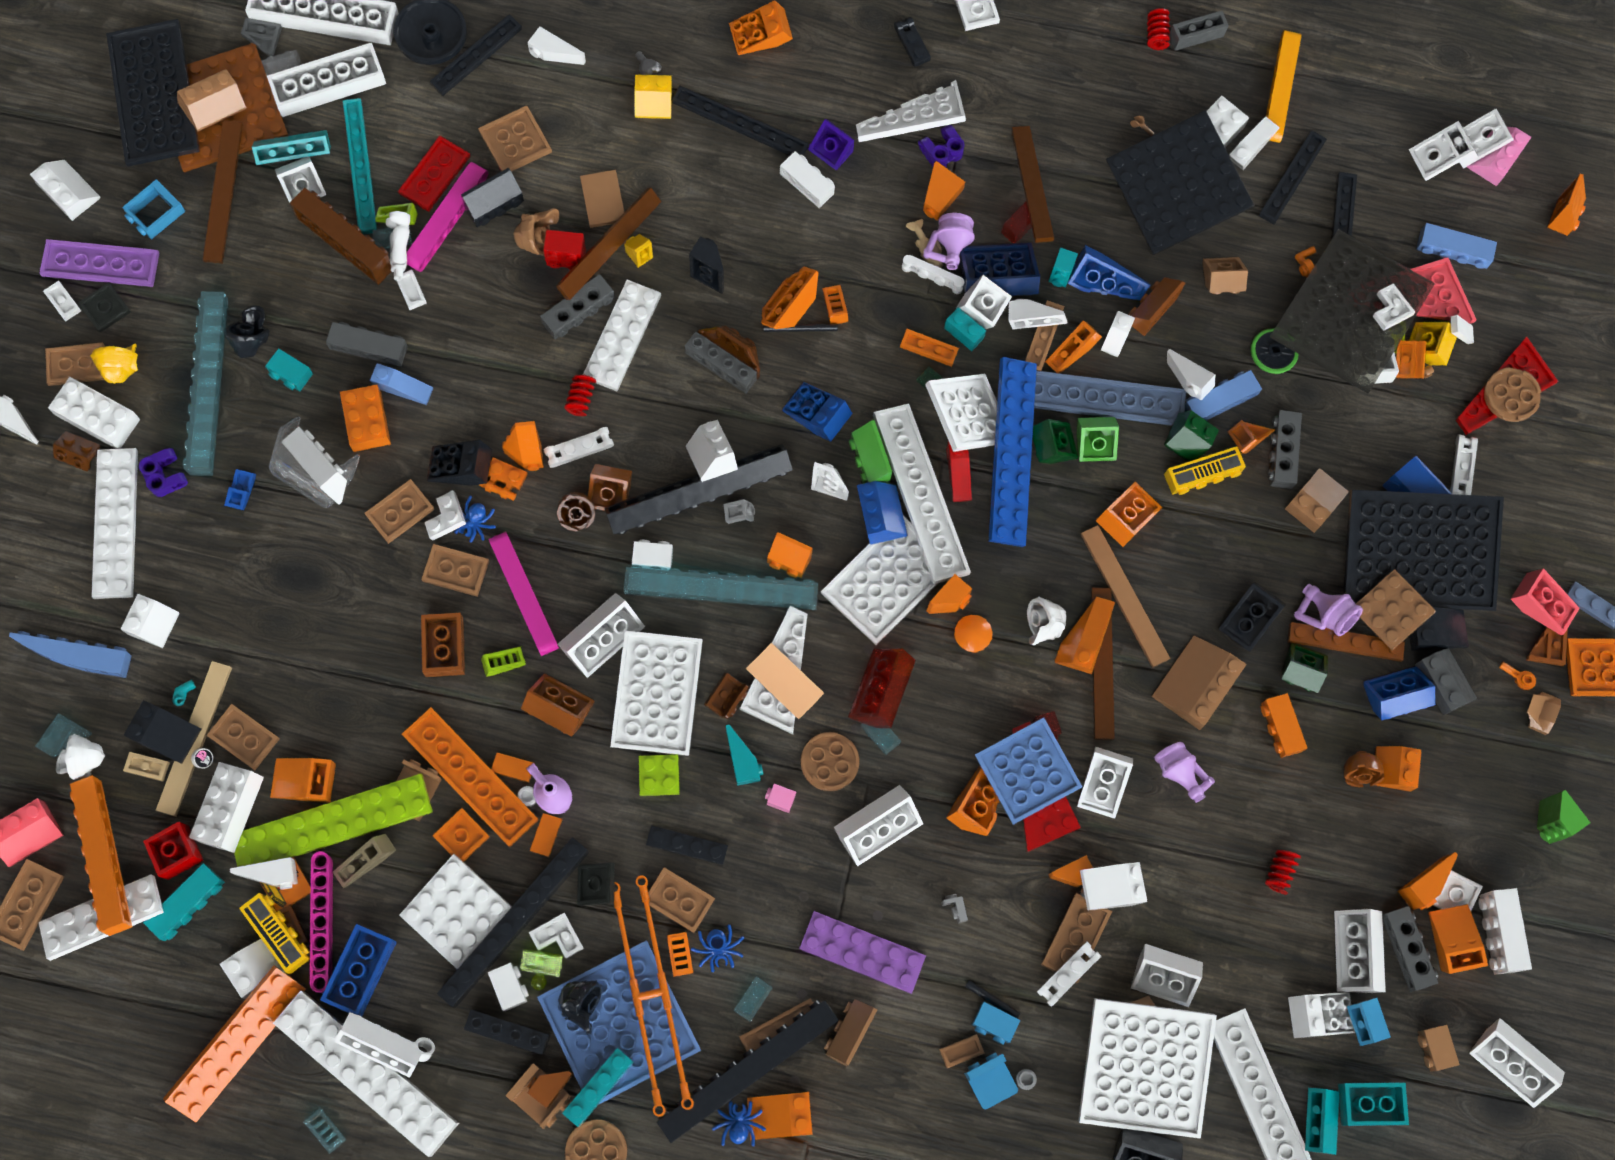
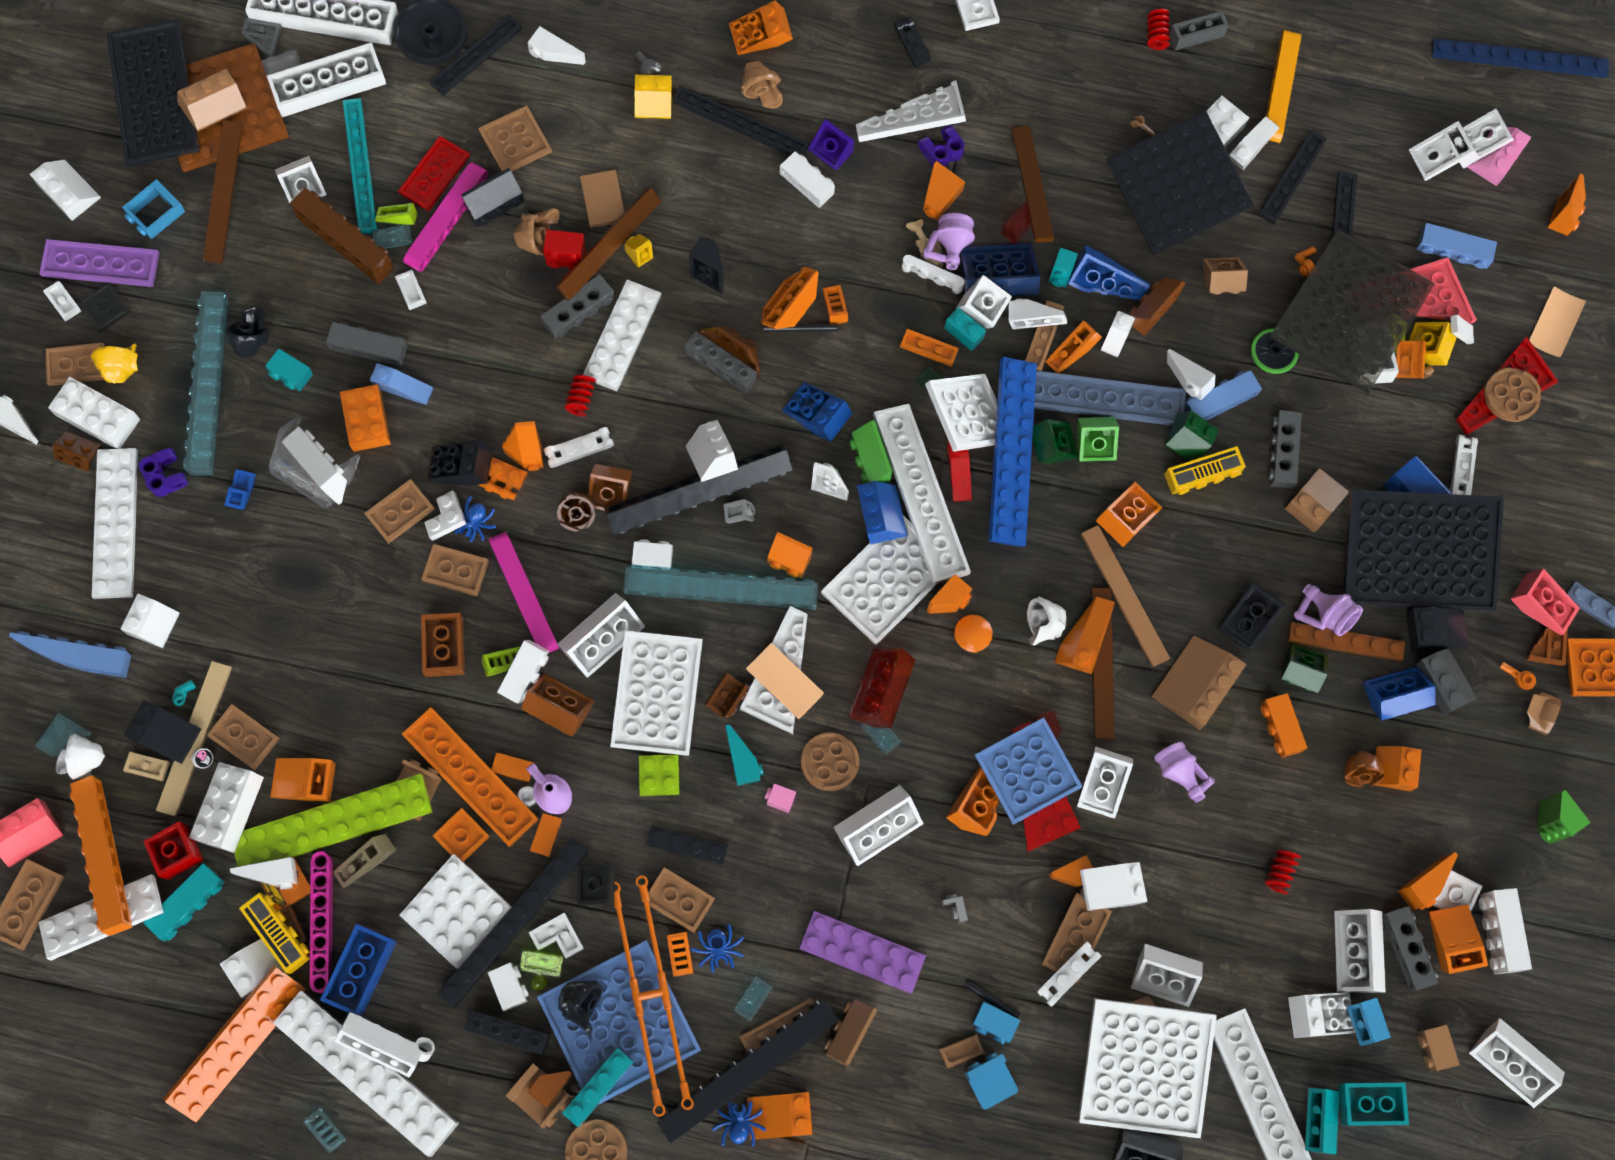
teal brick [252,130,331,165] -> none
white piece [386,211,411,280] -> none
light grey plate [1016,1069,1037,1090] -> none
orange slope [1228,420,1275,454] -> none
medium nougat plate [1356,569,1436,650] -> none
white plate [1373,283,1415,331] -> none
none -> white brick [497,640,549,704]
none -> medium nougat head [741,61,783,109]
none -> dark blue plate [1431,38,1609,78]
none -> light nougat sticker [1529,287,1586,357]

